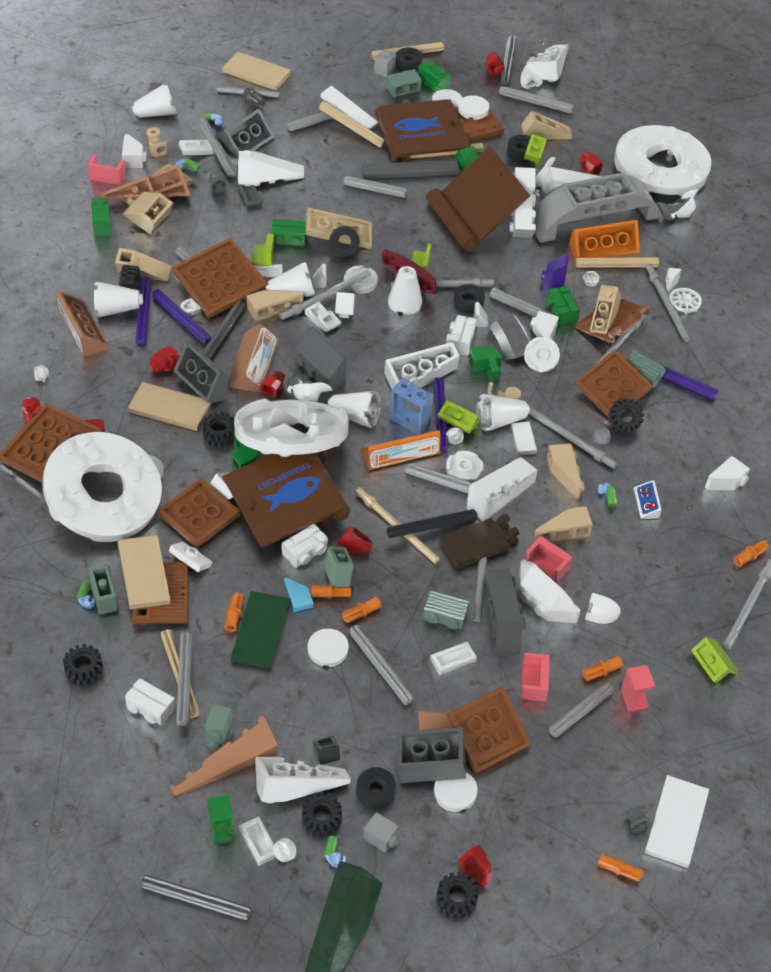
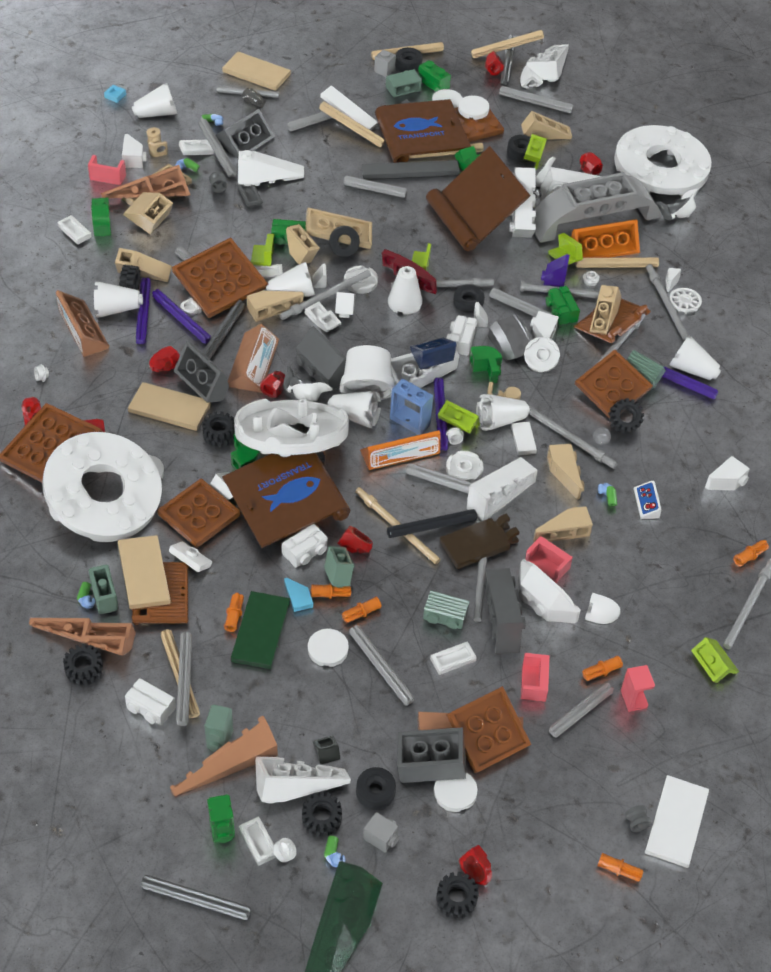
none -> nougat wedge [29,618,136,656]
none -> white plate [57,215,92,244]
none -> medium azure tile [104,85,126,103]
none -> tan slope [286,224,320,264]
none -> white piece [339,345,395,400]
none -> dark blue slope [410,337,457,370]
none -> tan axle [471,30,544,59]
none -> light grey bar [520,281,599,298]
none -> lime panel [548,233,583,265]
none -> white cone [669,335,722,381]

